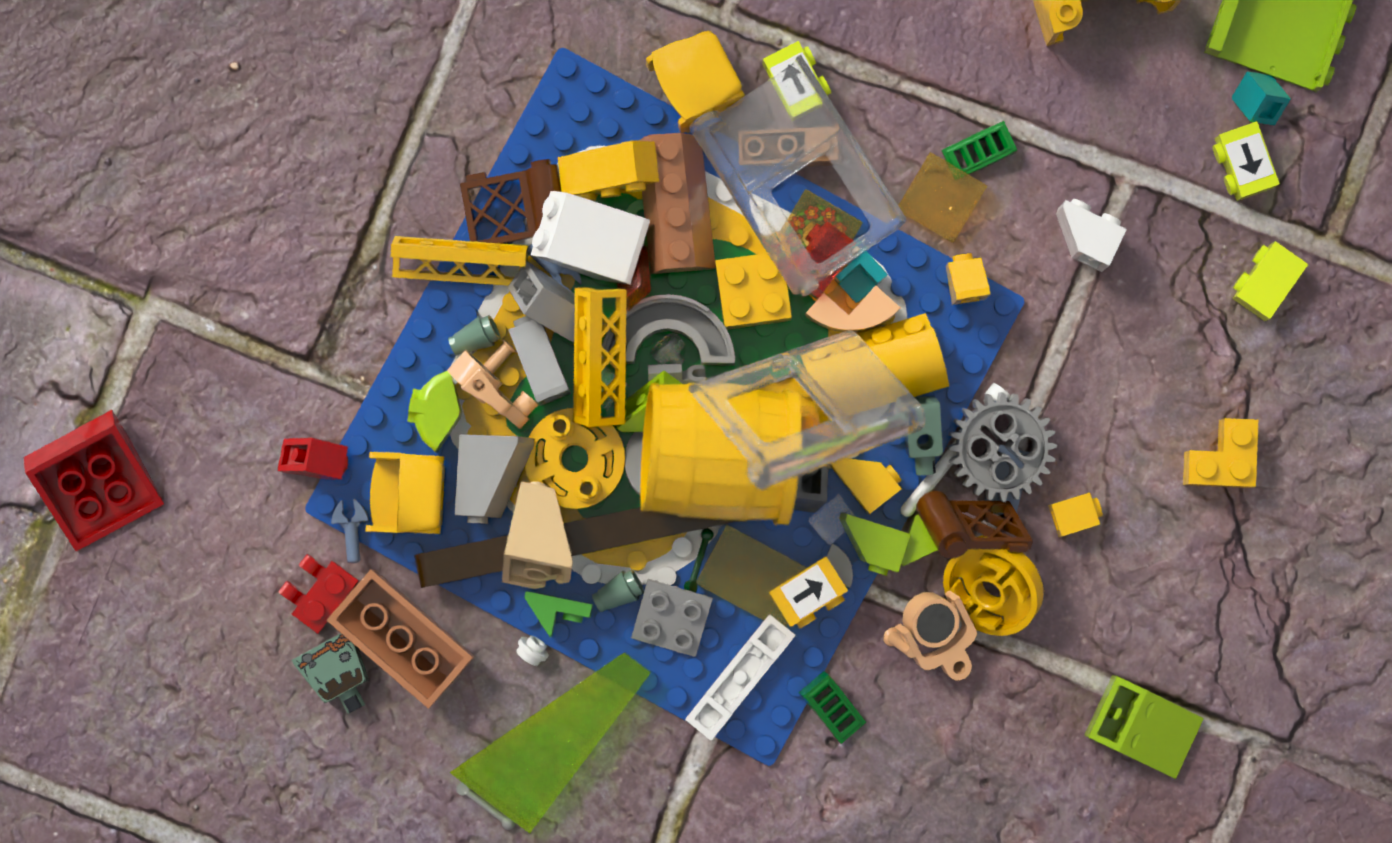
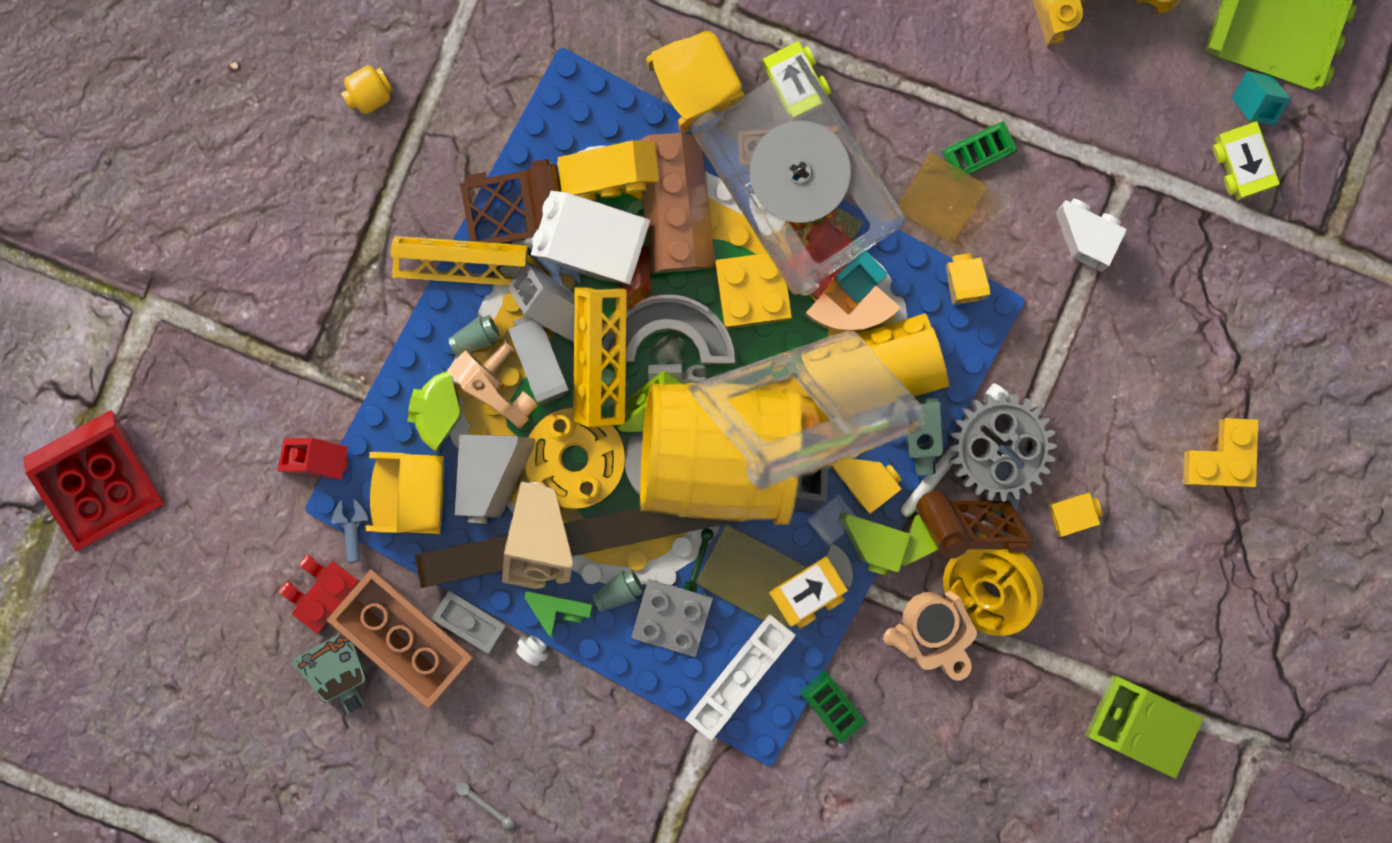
clear neon green wing [449,652,651,834] -> none
neon yellow brick [1232,241,1308,321] -> none
none -> yellow head [341,65,393,114]
none -> light grey plate [431,590,506,654]
none -> light grey piece [749,121,851,223]

